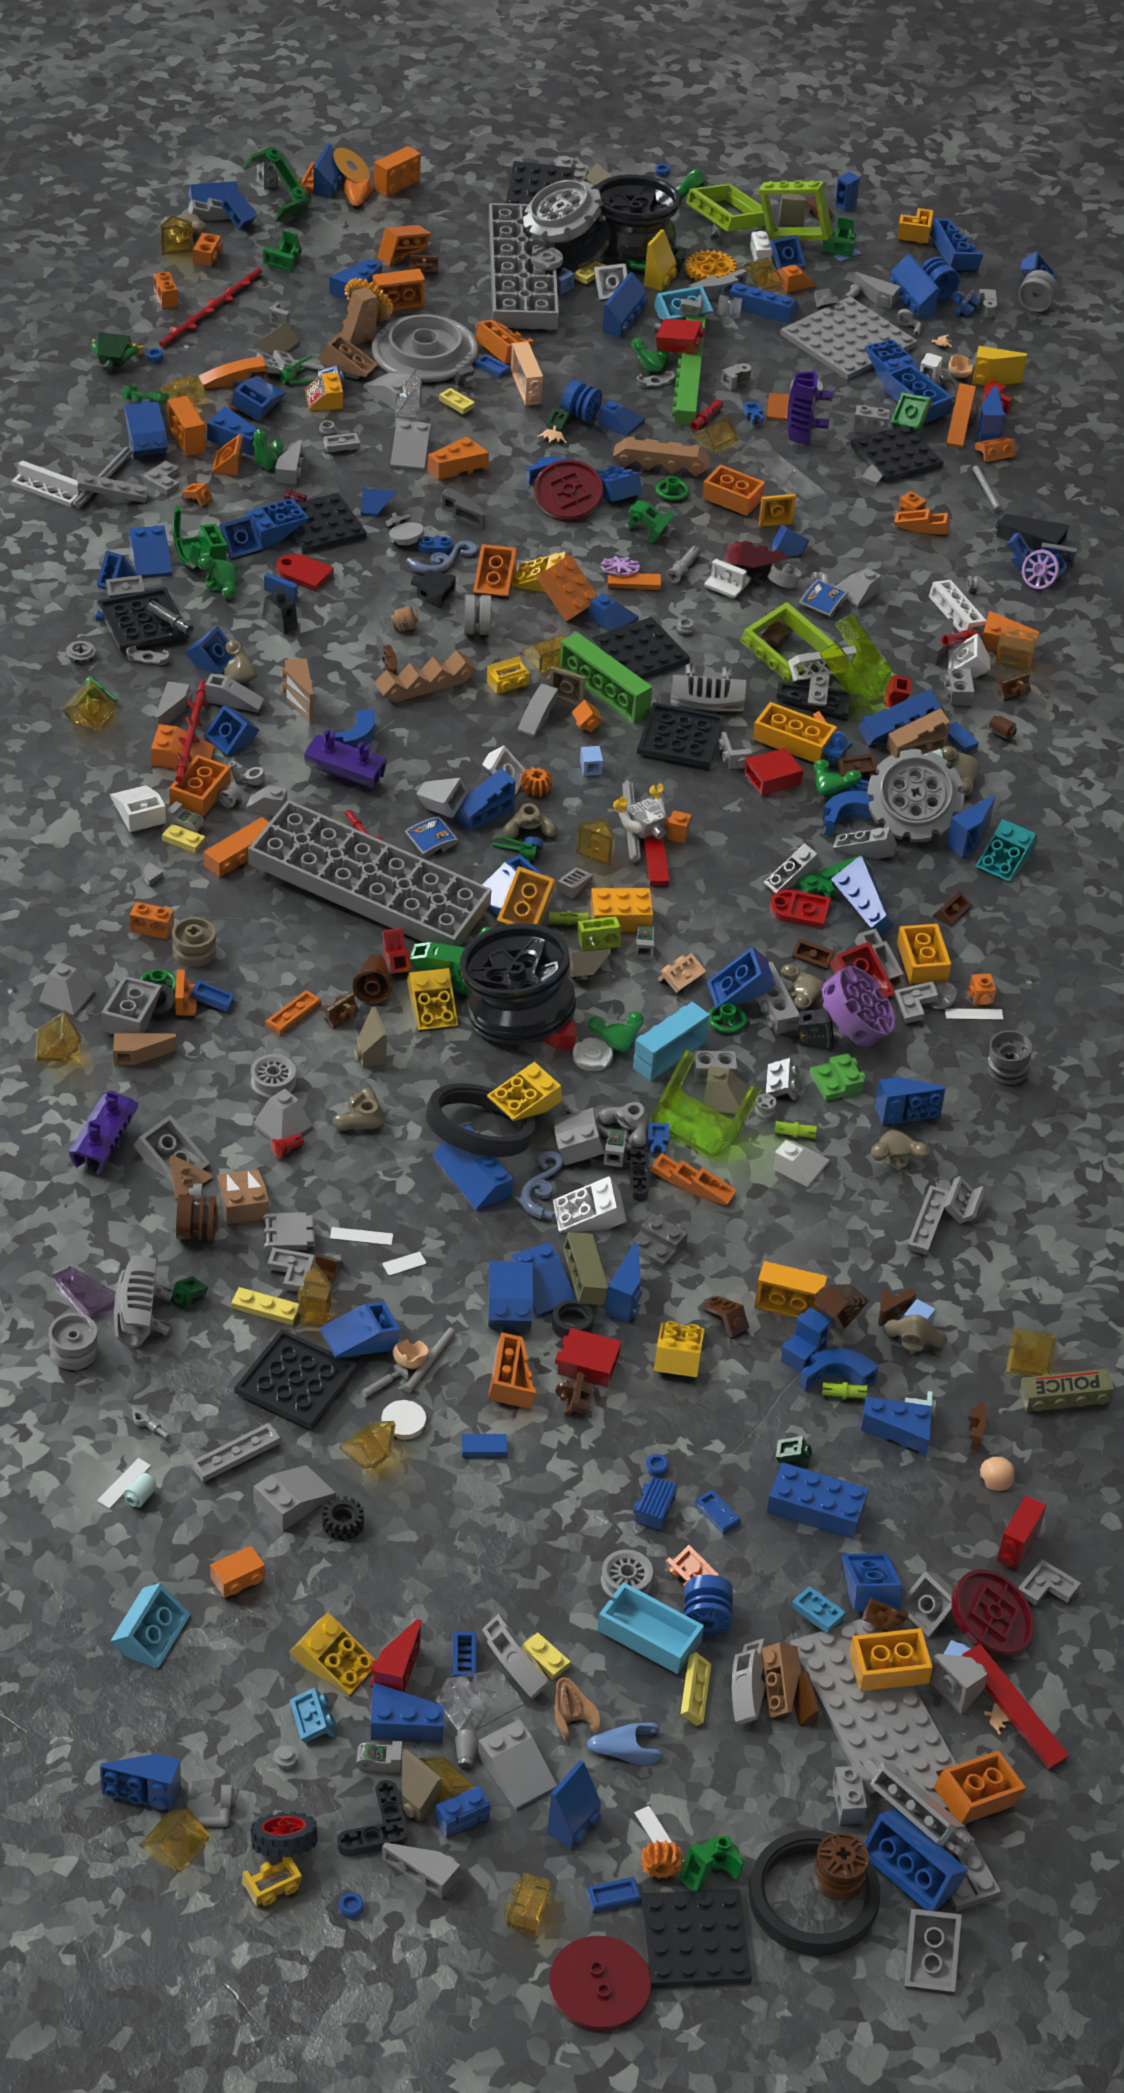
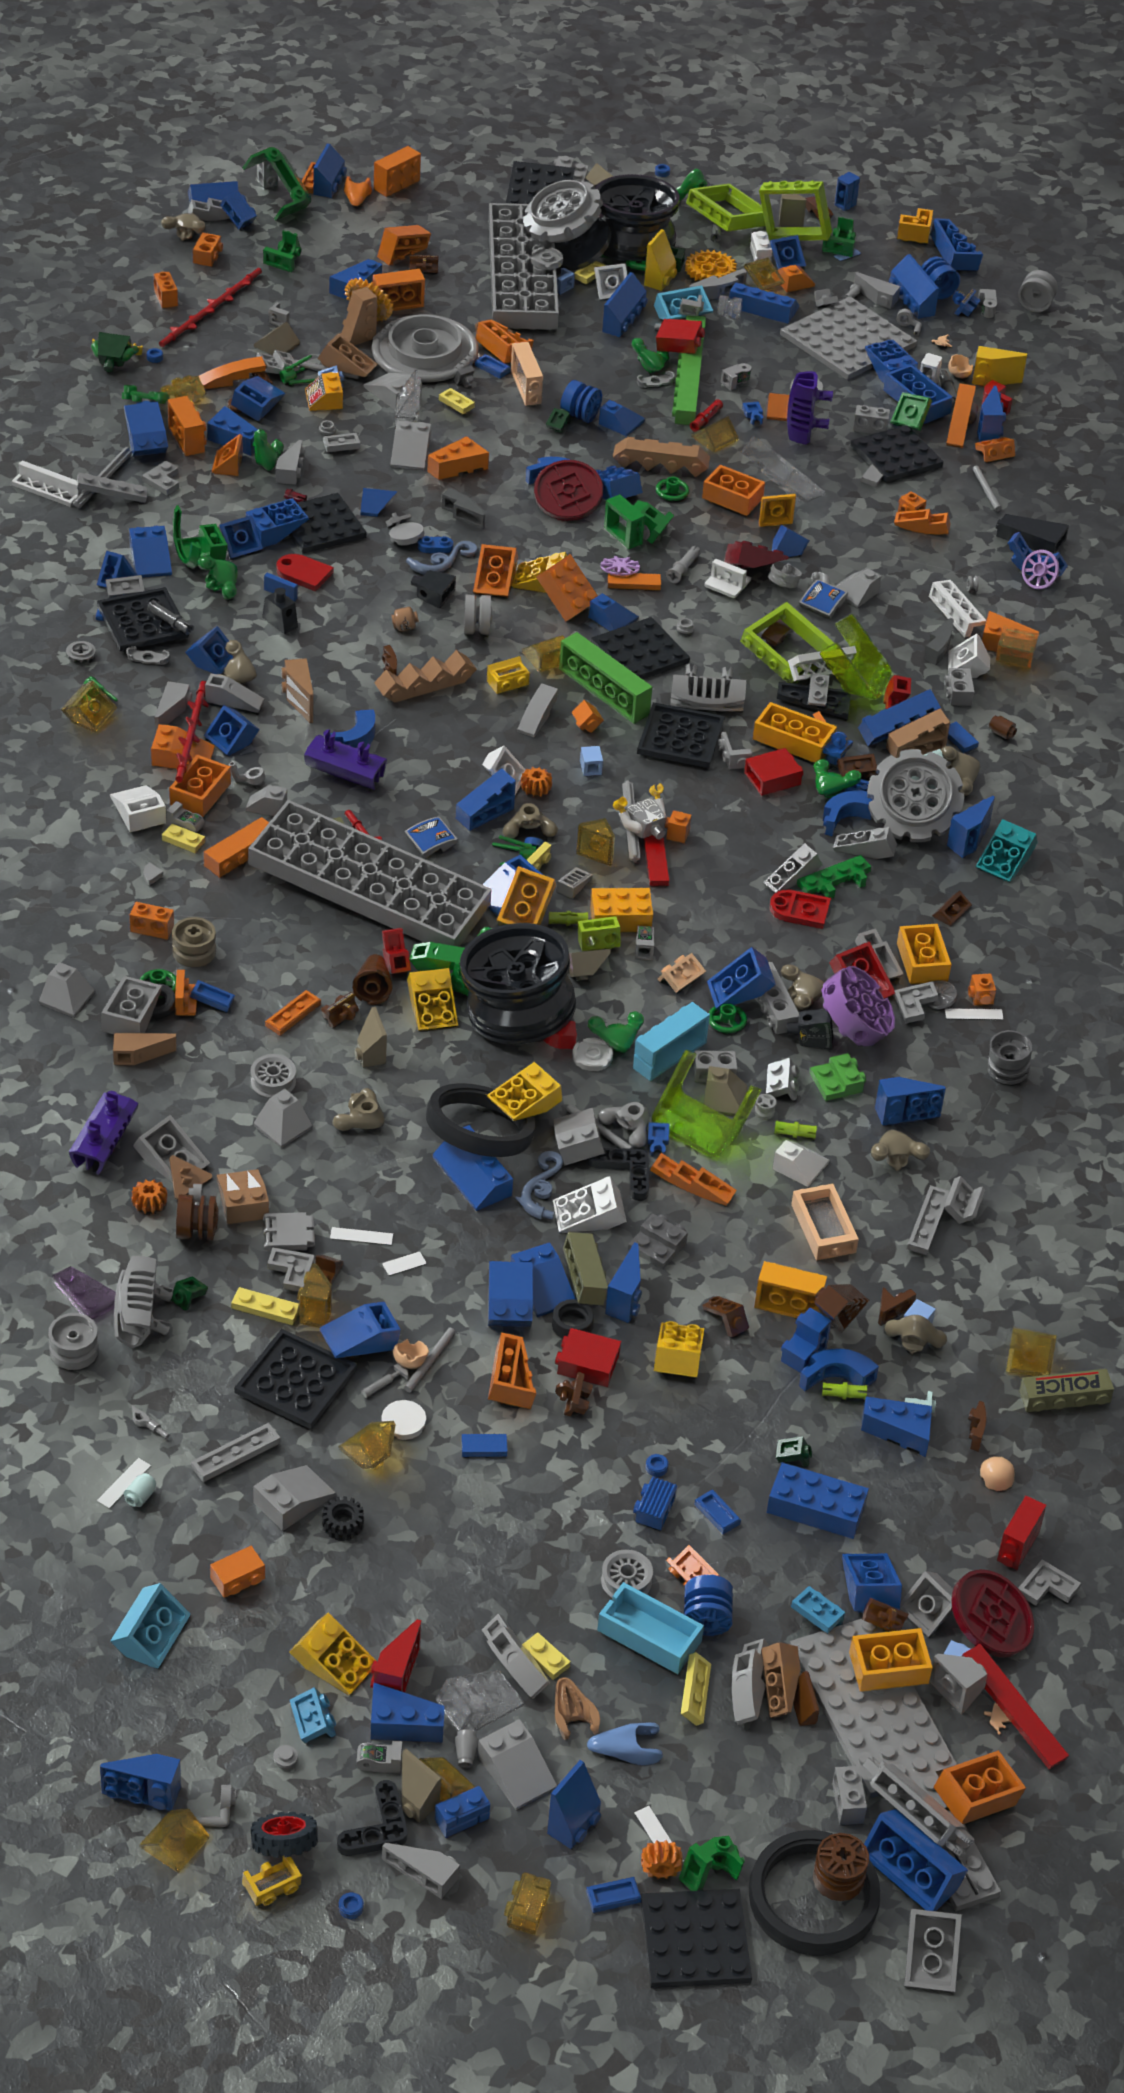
clear yellow slope [34,1010,81,1062] -> none
clear yellow slope [160,215,193,255] -> none
orange bracket [181,483,213,506] -> none
light grey wheel [218,784,242,808] -> none
red pin [270,1133,304,1159] -> none
light orange sticker [333,148,370,183] -> none
light grey slope [417,778,469,817] -> none
blue slope [452,1631,477,1678] -> none
light nougat piece [537,425,567,443] -> none
dark tan slope [549,666,586,706] -> none
dark red plate [549,1936,651,2032] -> none
light grey leg [604,1129,627,1167] -> none
reddish brown slope [791,938,836,969] -> none
wedge [831,855,894,937] -> none
red pin [941,630,981,646] -> none
reddish brown hips [997,673,1031,700] -> none
blue slope [1021,251,1056,278] -> none
slope [1041,542,1077,563] -> none
none -> orange gear [131,1179,167,1215]
none -> light yellow plate [527,842,551,871]
none -> green window [604,494,645,549]
none -> light nougat window [792,1184,859,1261]

